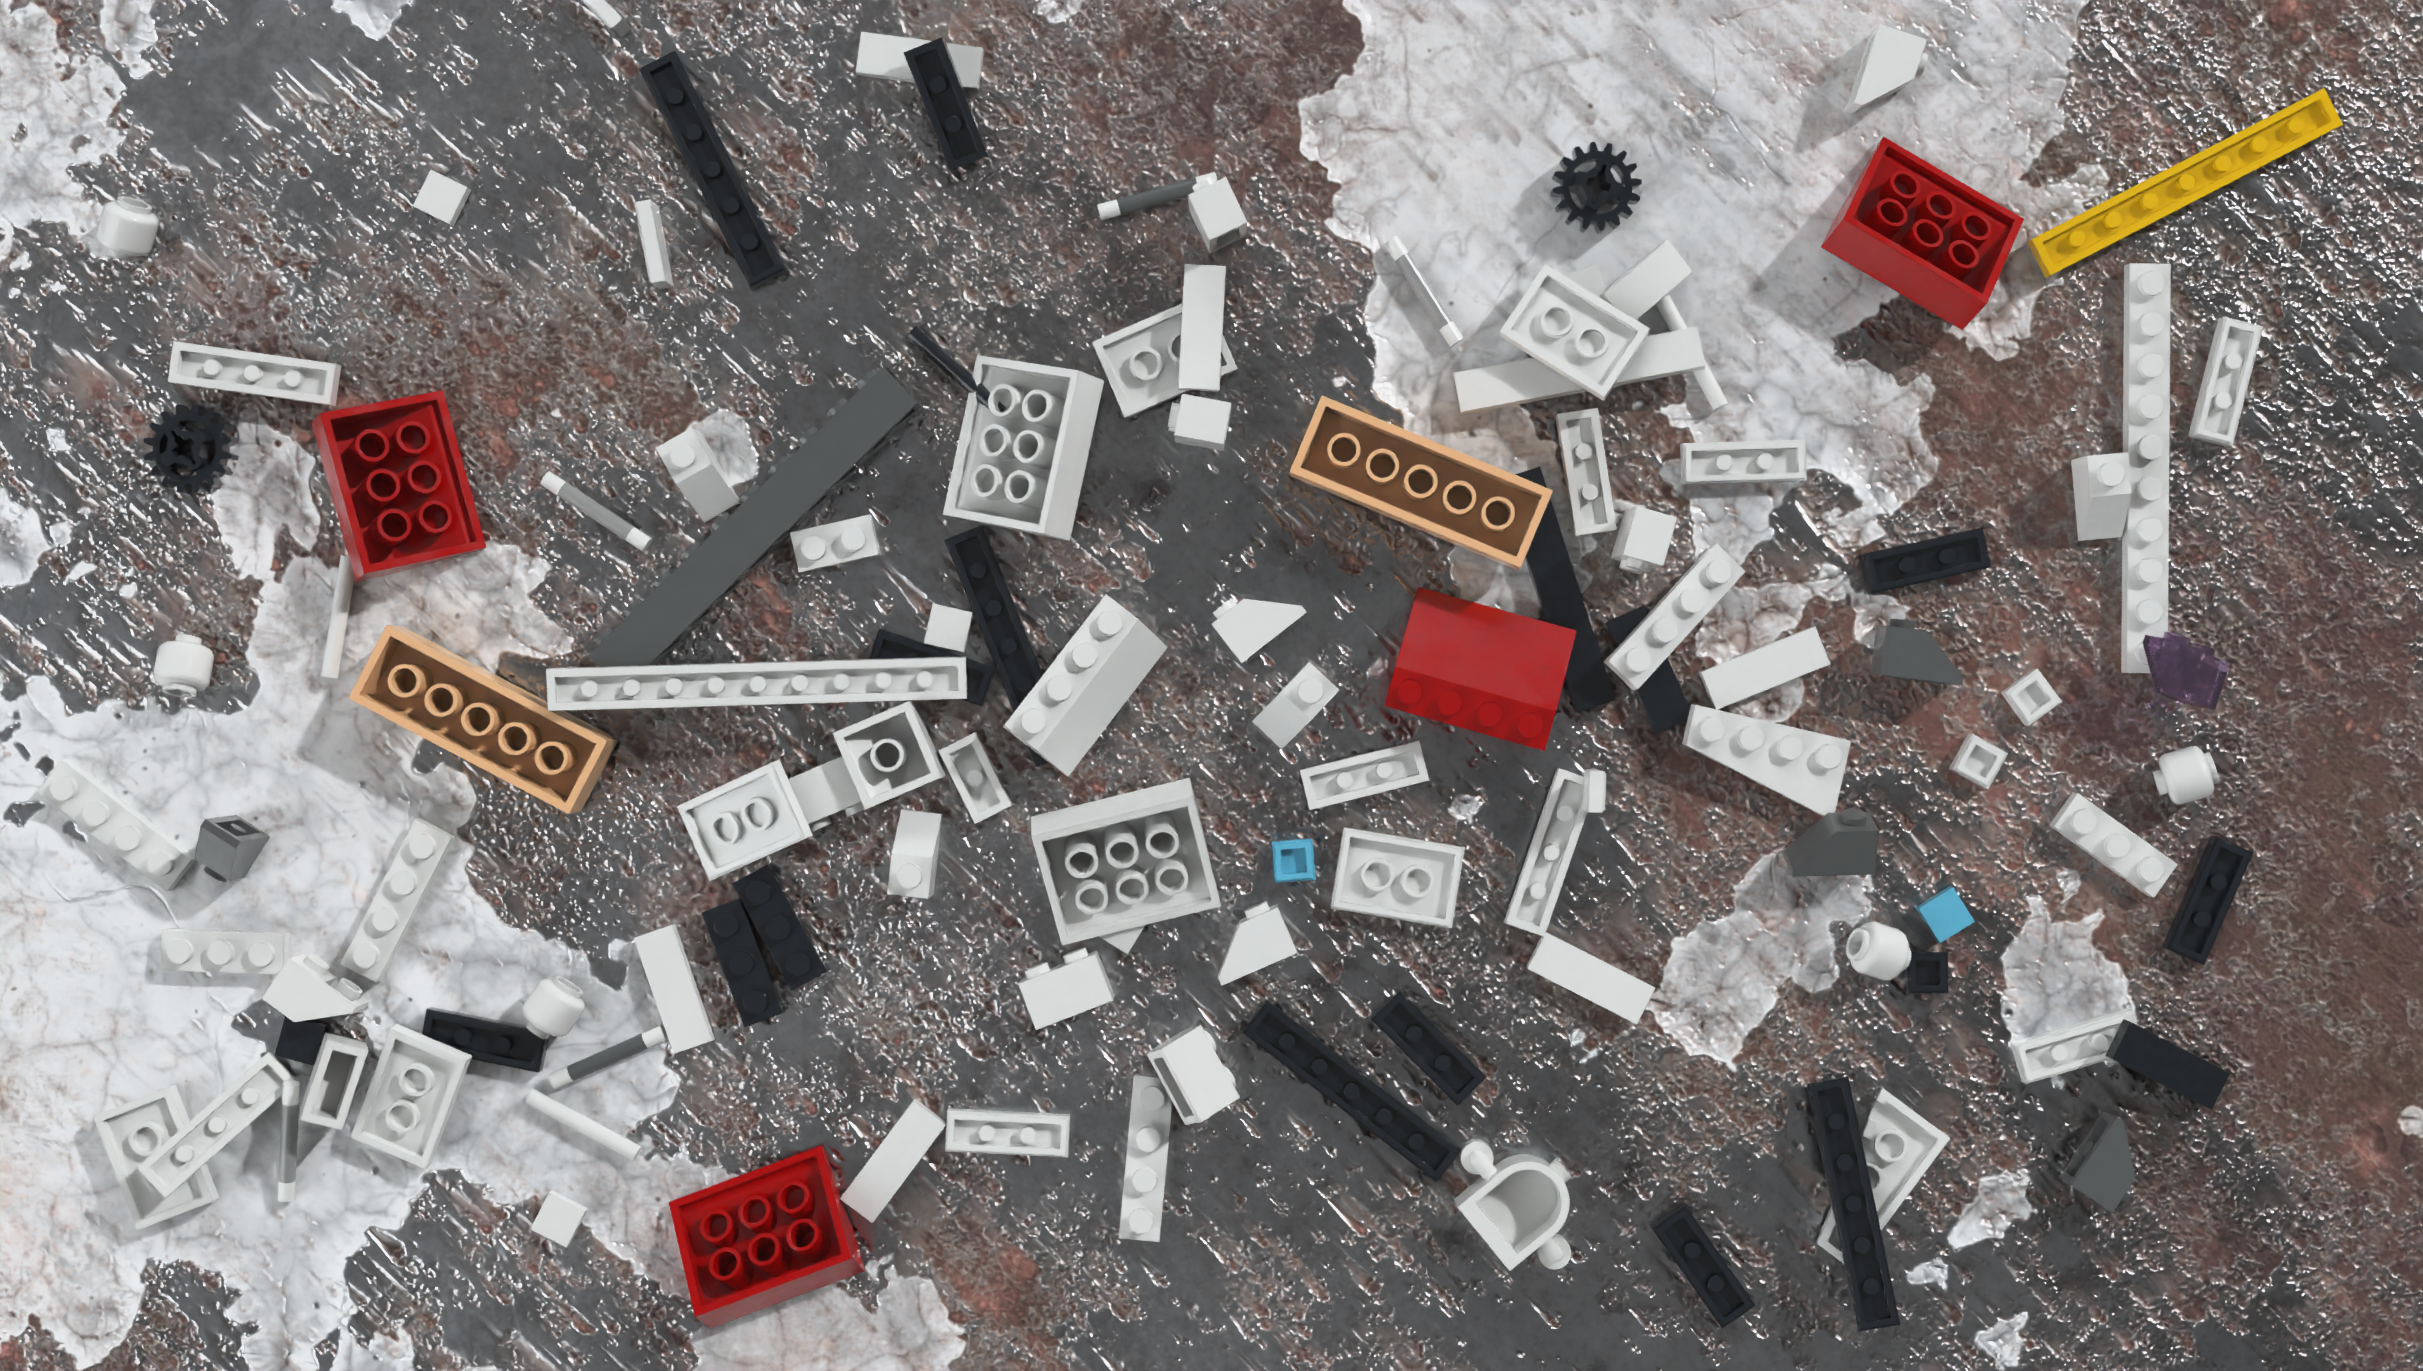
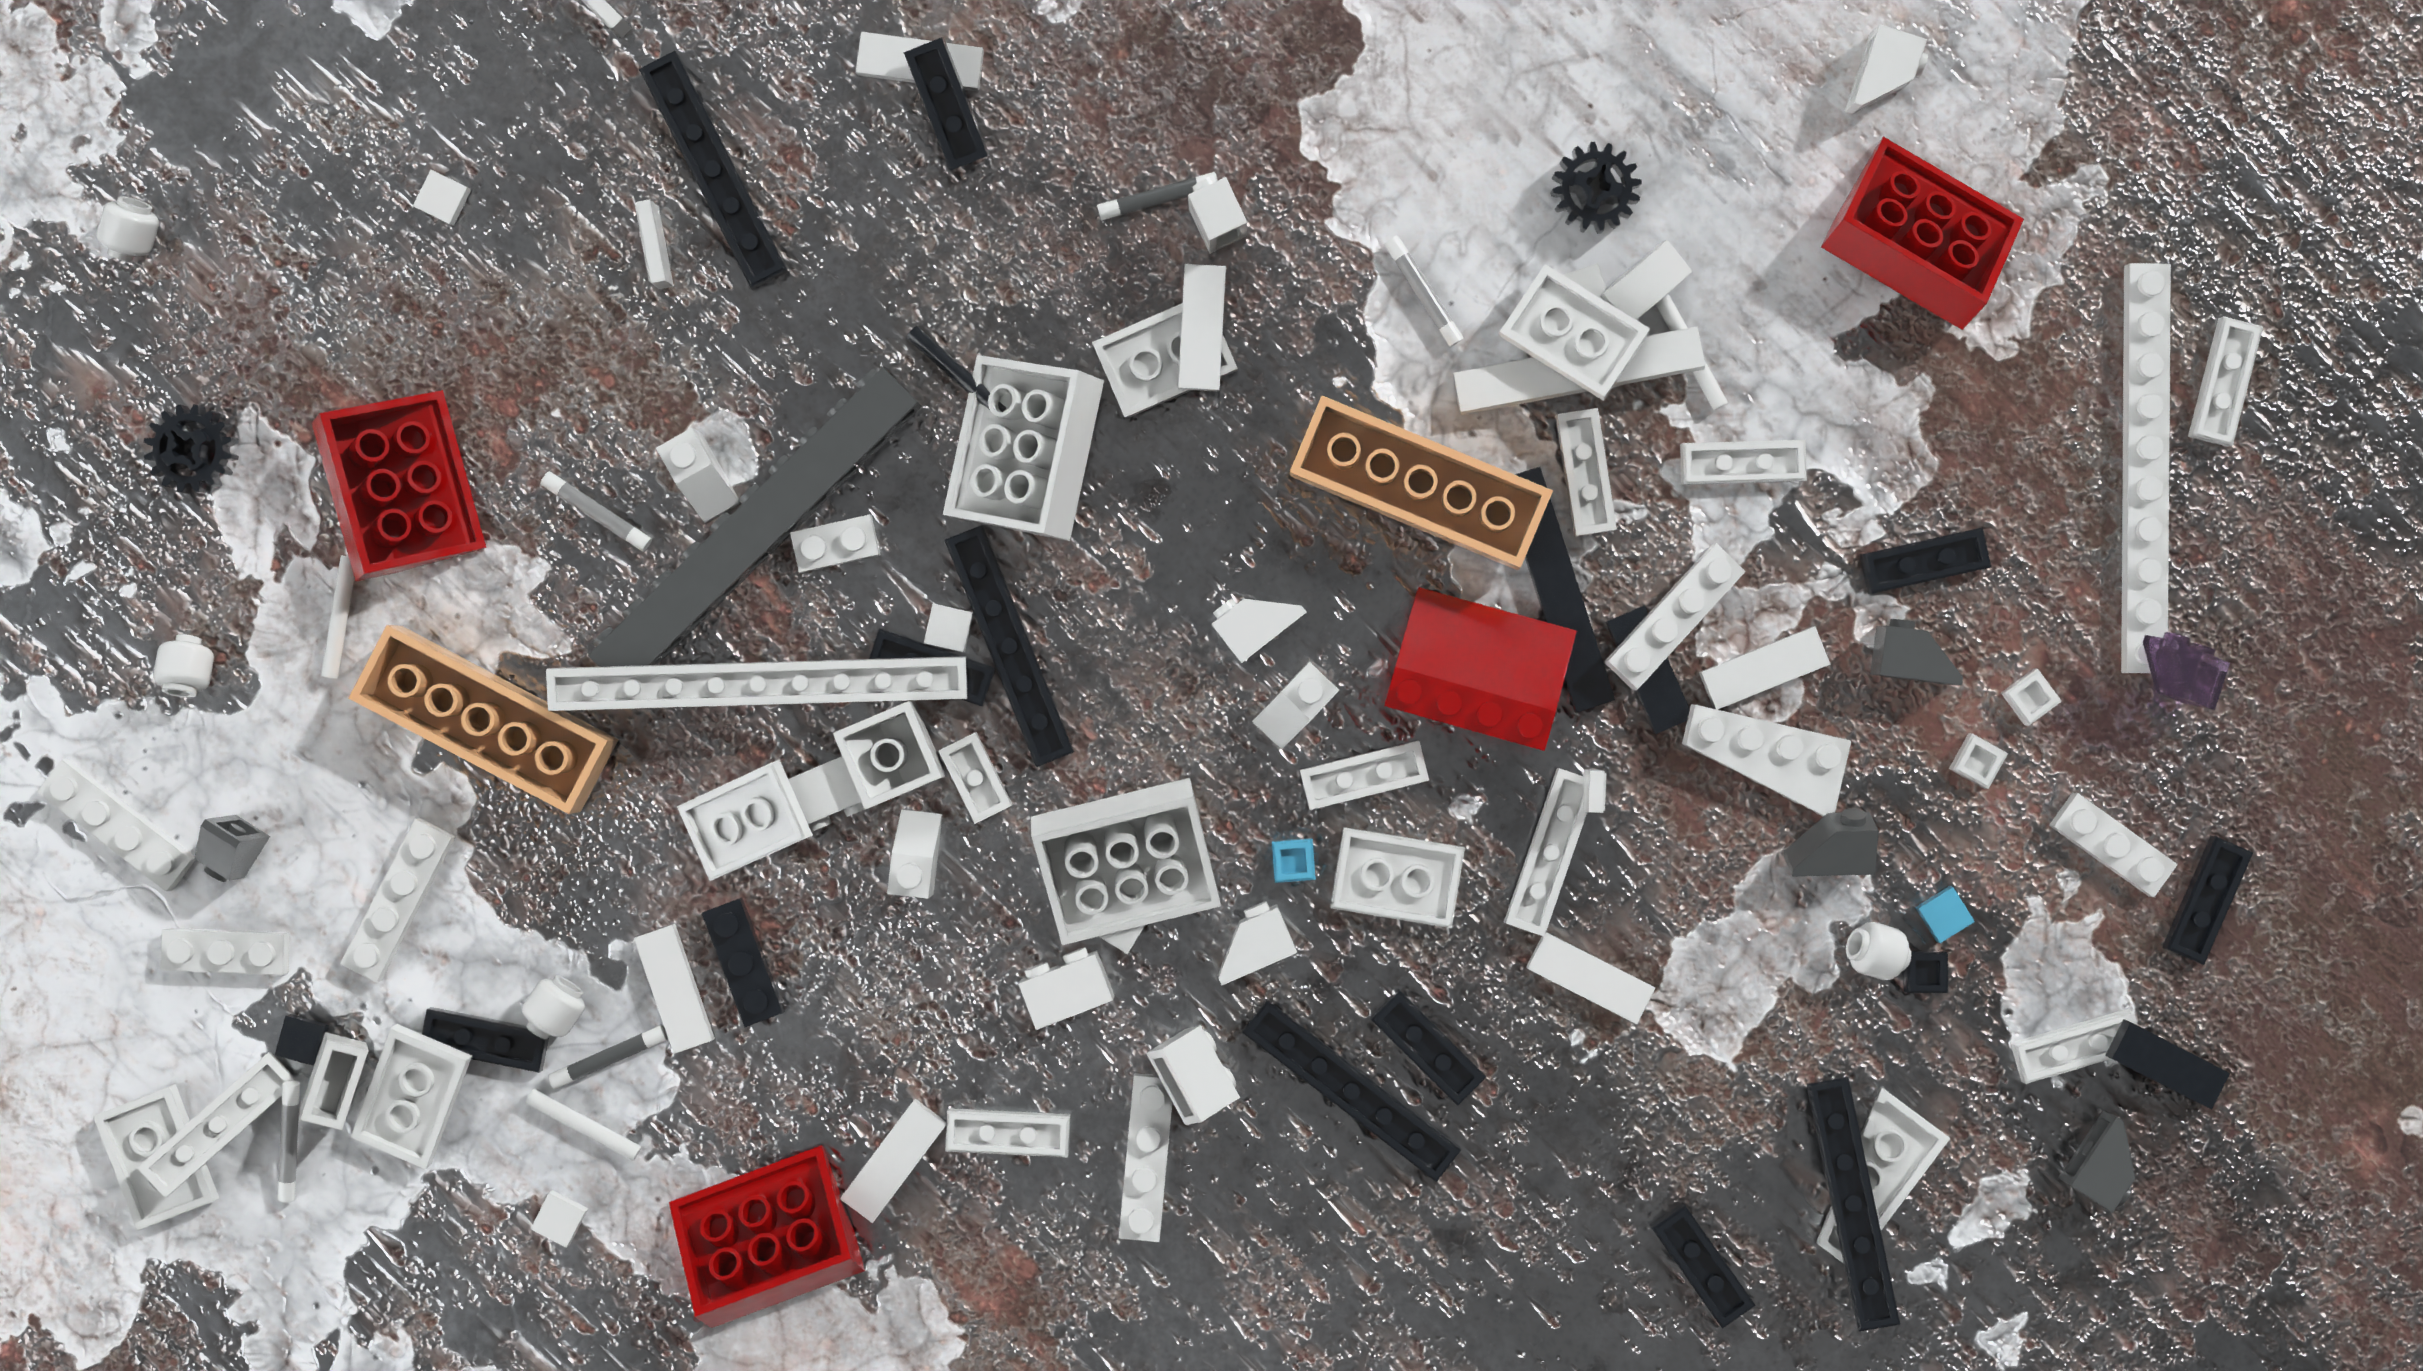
white plate [168,341,341,406] -> none
white slope [261,954,370,1022] -> none
black plate [732,863,829,991] -> none
white slope [1003,594,1168,777] -> none
white brick [1168,394,1231,451] -> none
white piece [1454,1139,1572,1271] -> none
white brick [1611,506,1677,574] -> none
yellow plate [2027,88,2343,278] -> none
white slope [2071,452,2132,541] -> none
white head [2152,746,2220,805] -> none

